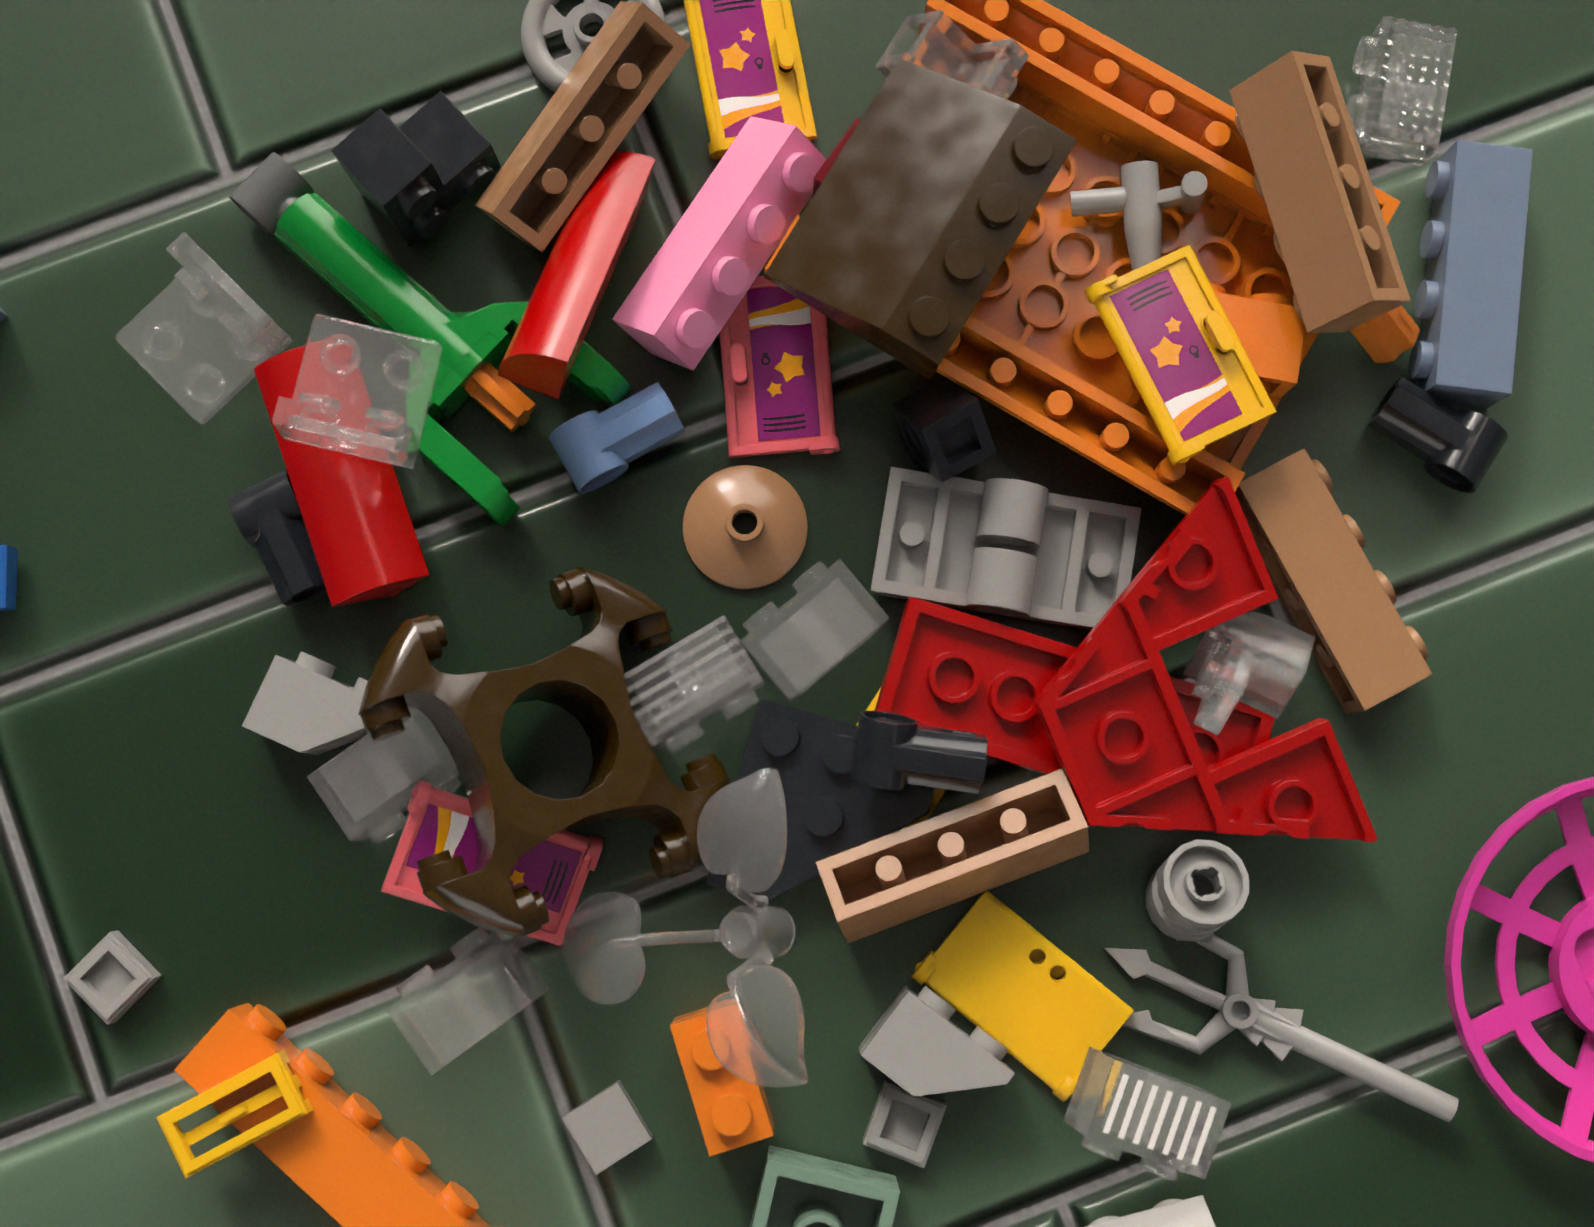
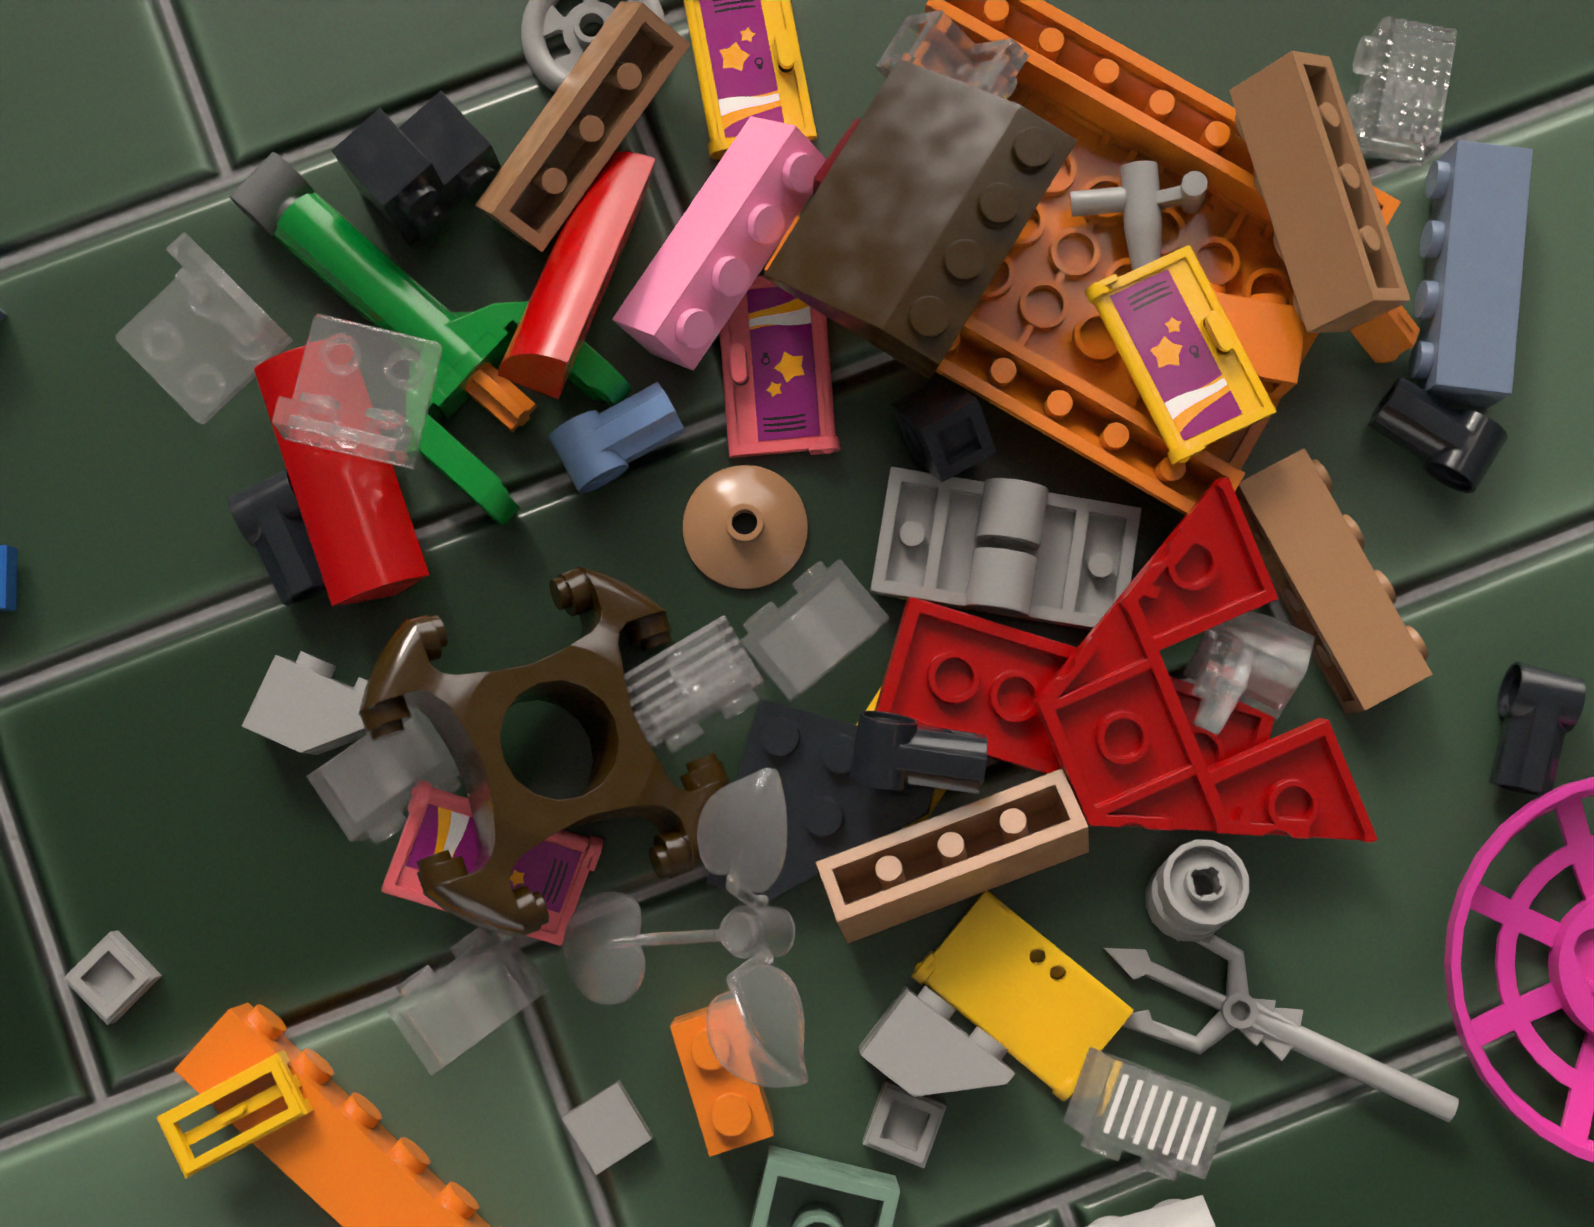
none -> black piece [1489,661,1586,797]

